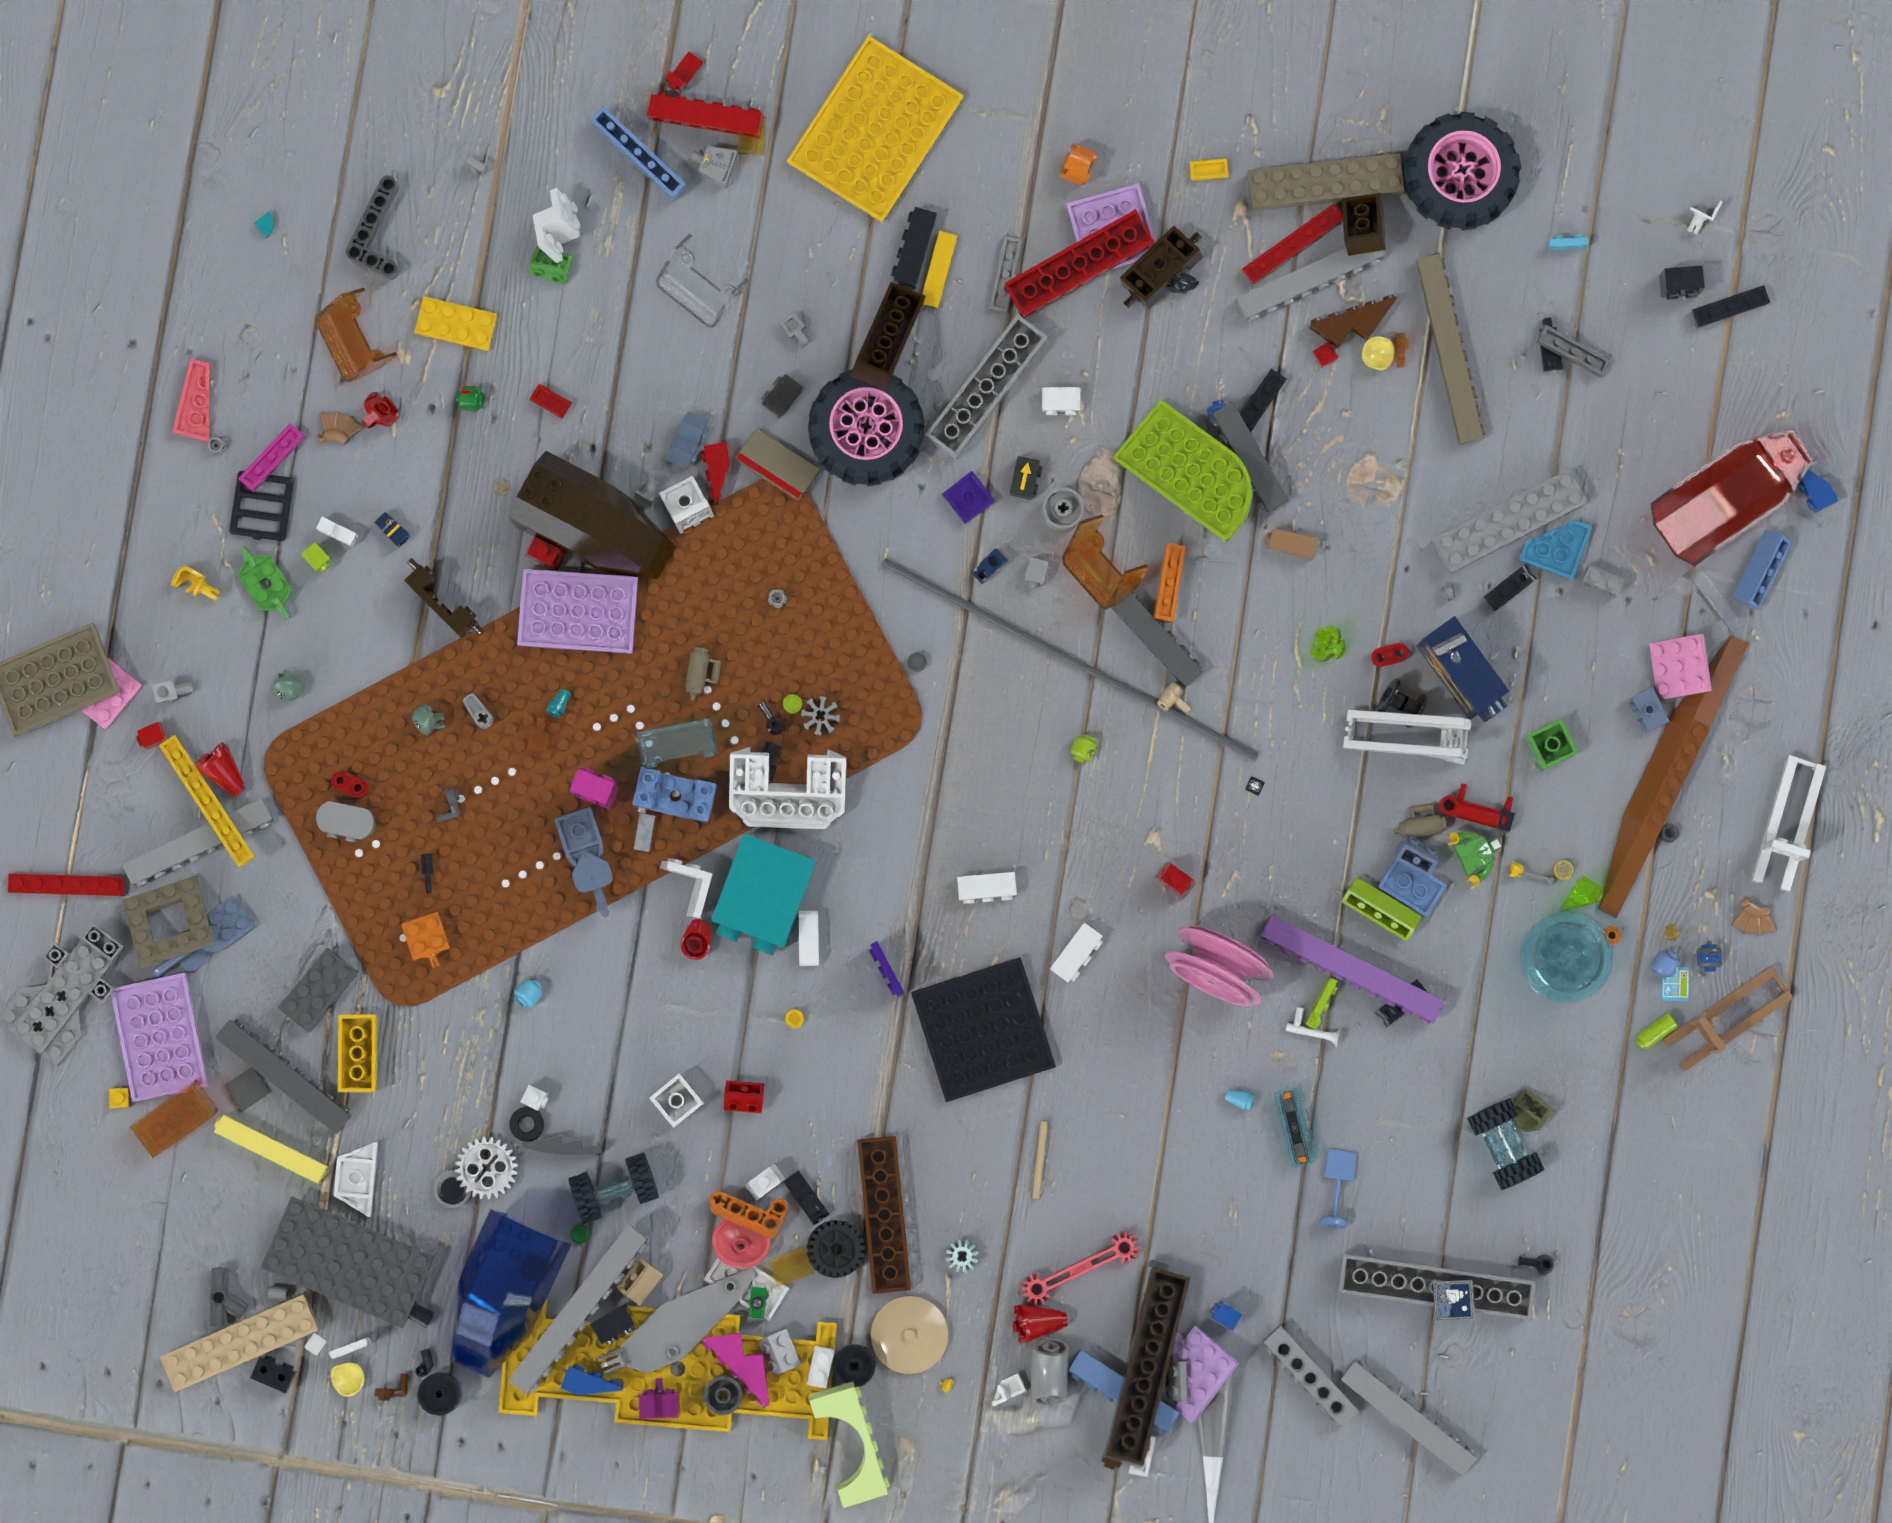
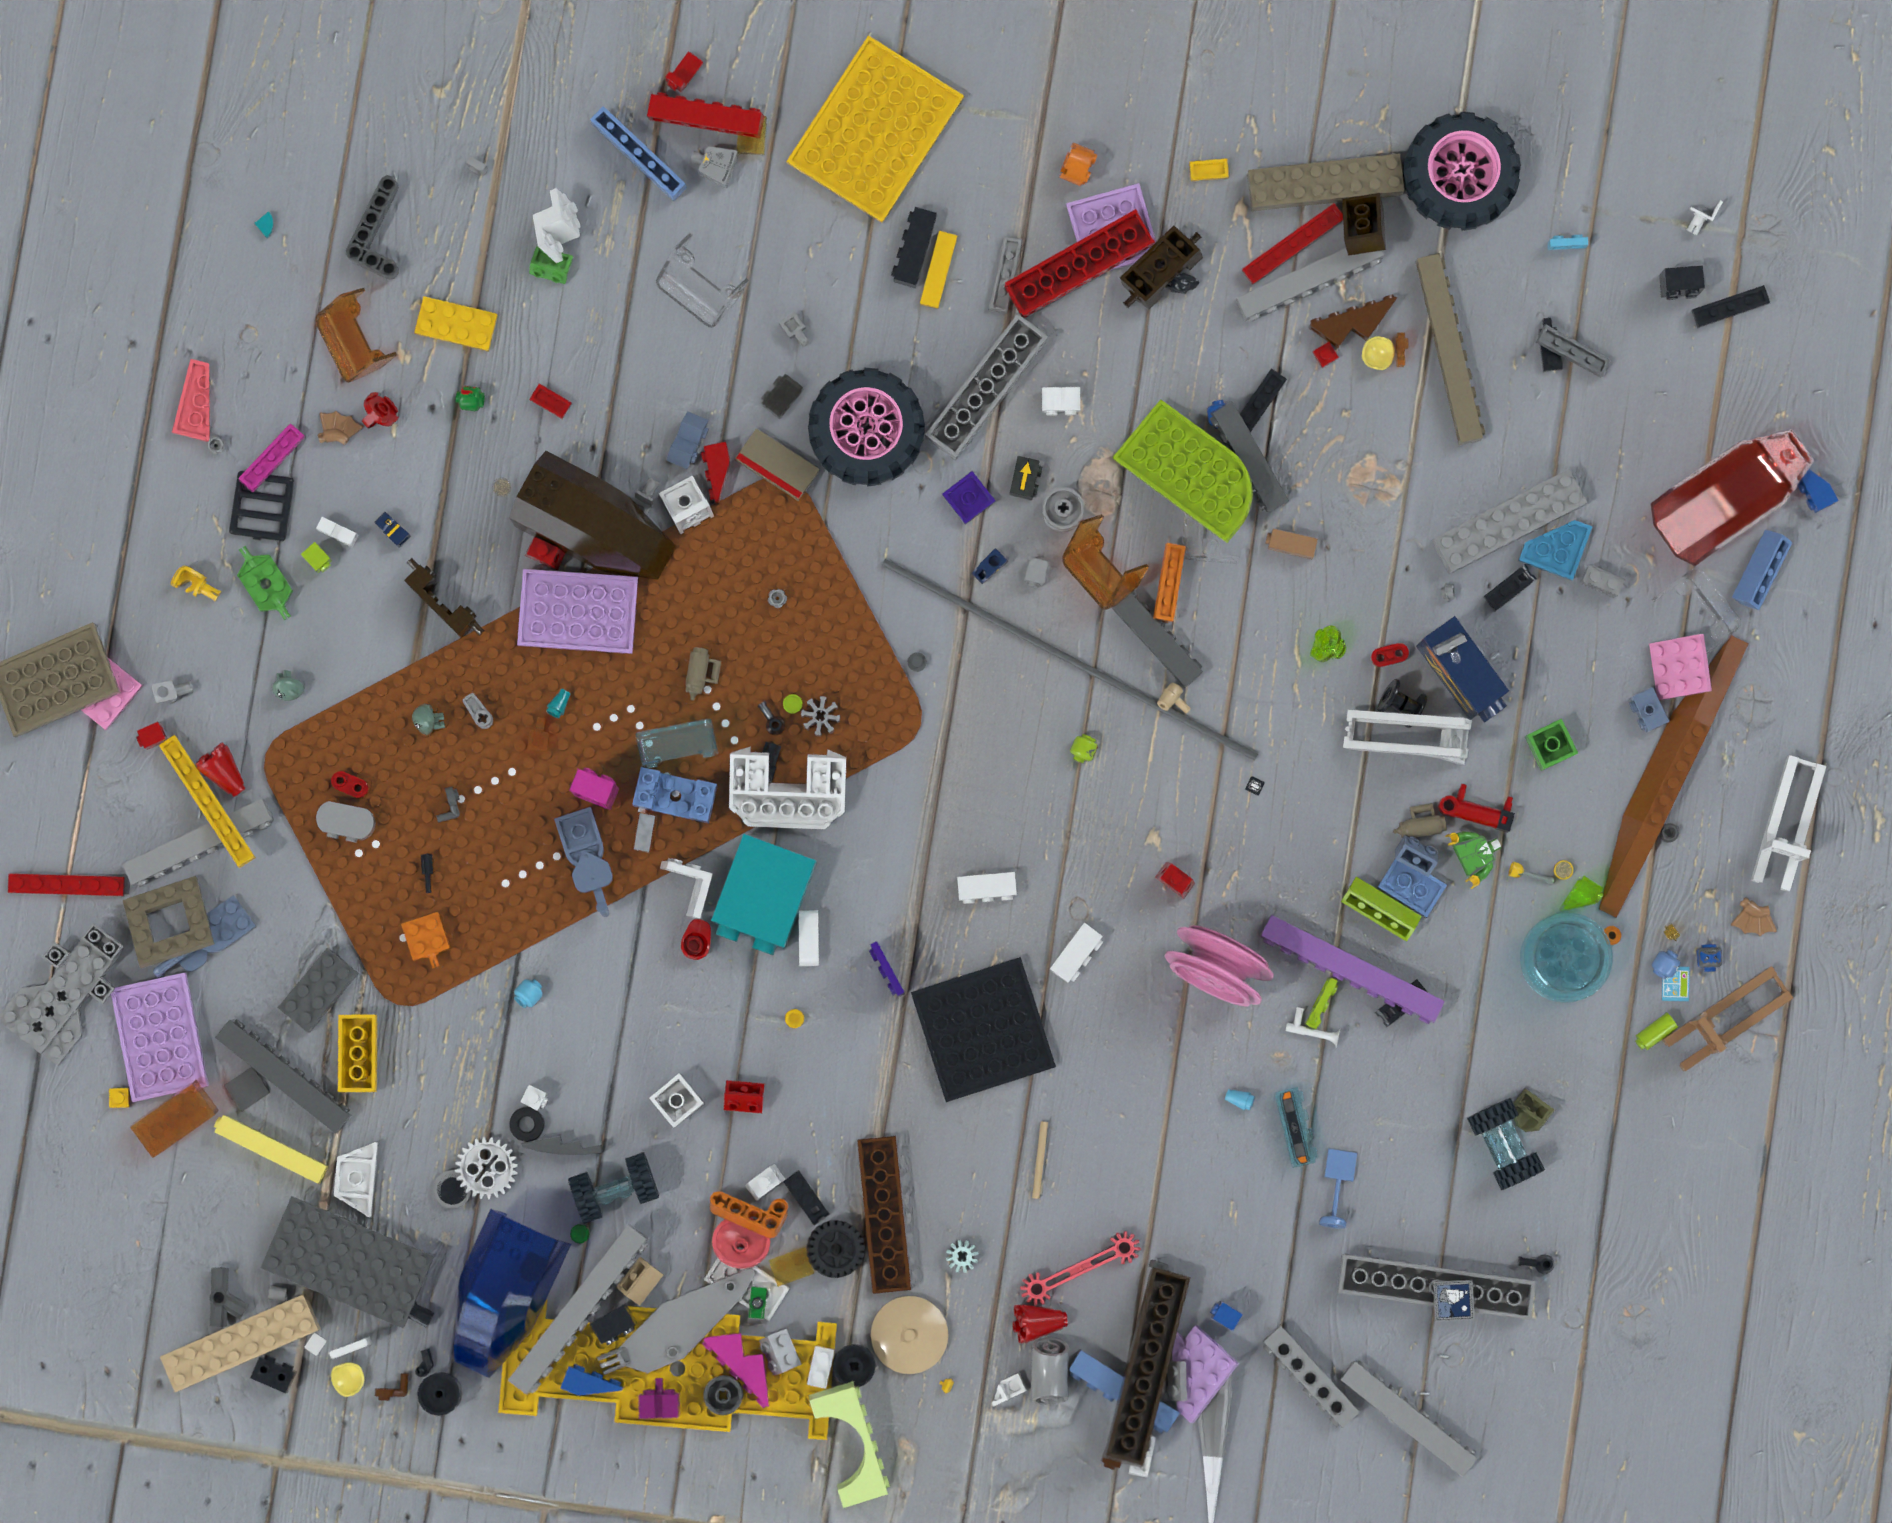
dark brown brick [850,282,926,390] -> none

